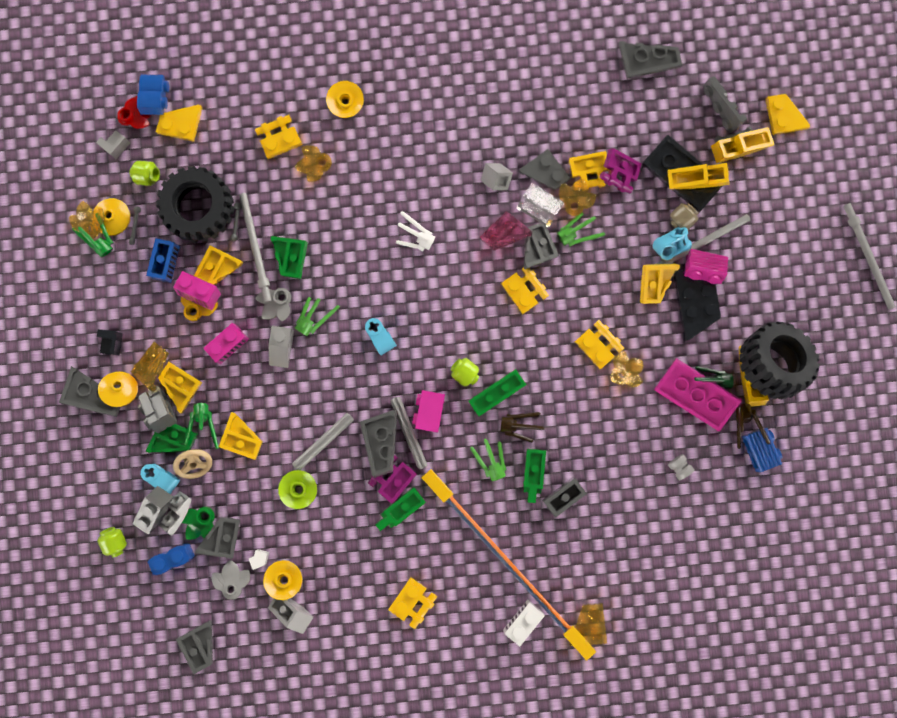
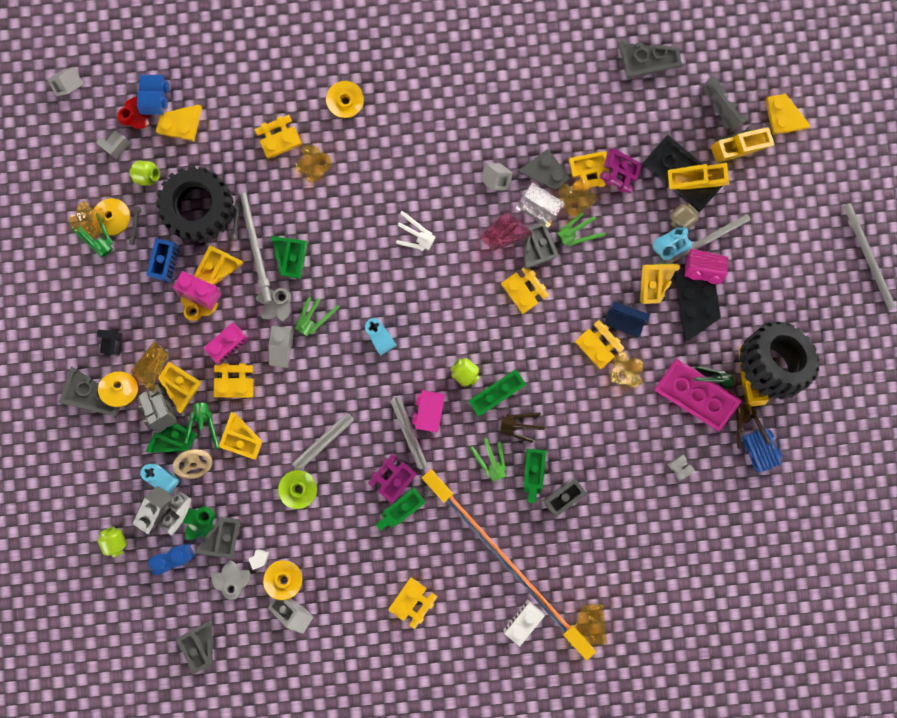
dark grey wing [360,410,397,477] -> none
none -> light grey panel [47,67,83,96]
none -> yellow plate [214,363,254,398]
none -> dark blue panel [604,301,650,337]

